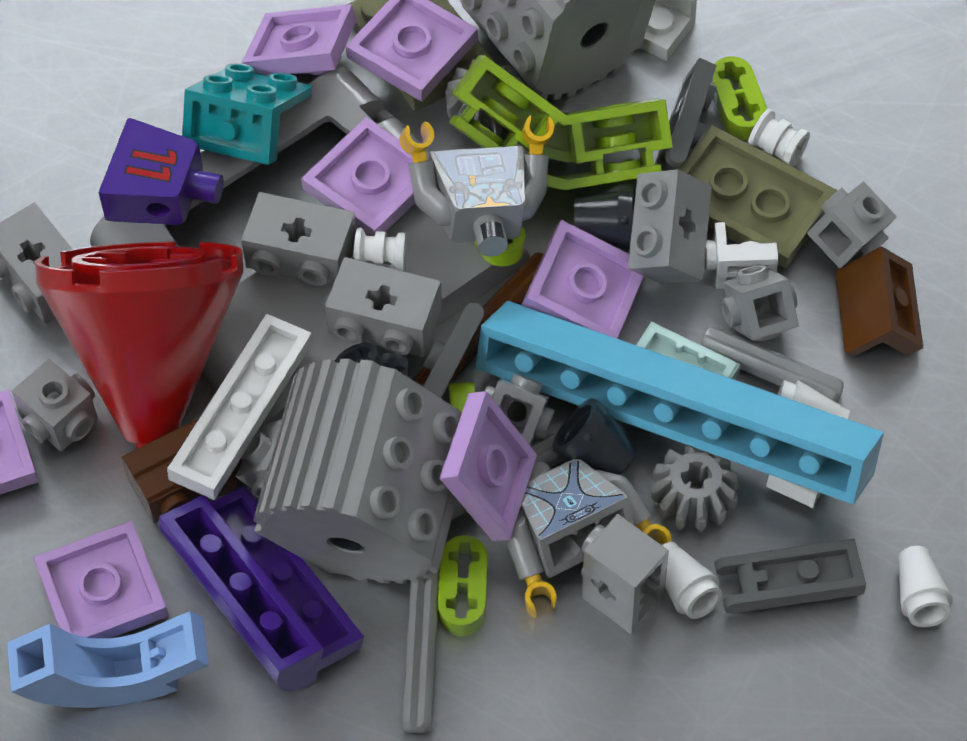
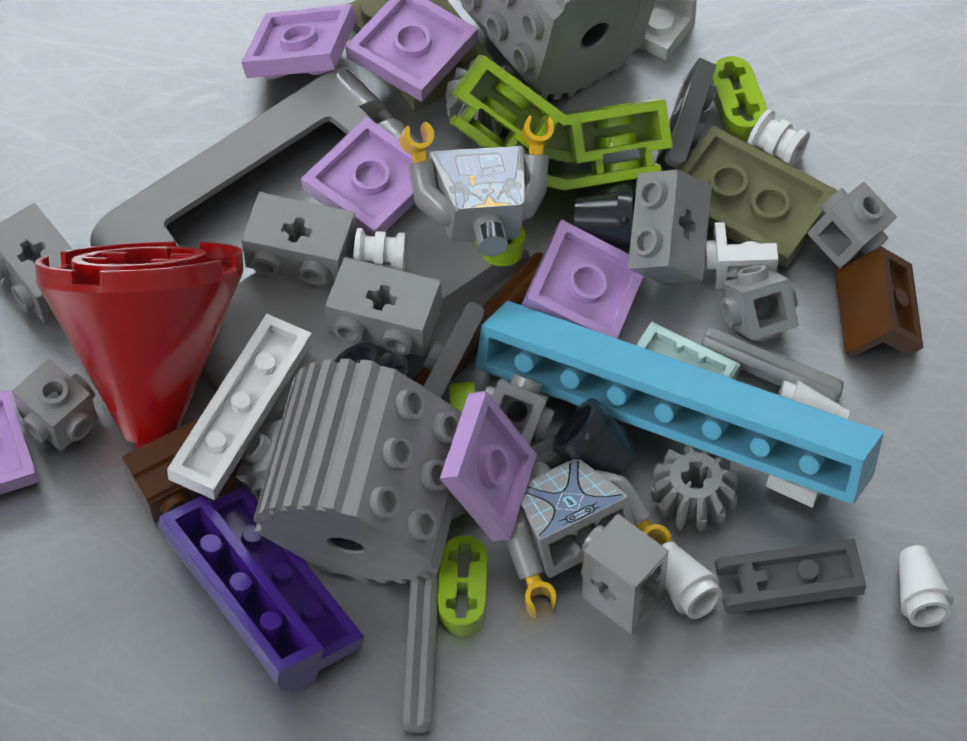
light blue arch [7,611,209,708] -> none
lavender plate [33,521,169,638] -> none
dark purple torso [98,118,224,225] -> none
teal bracket [182,63,312,165] -> none

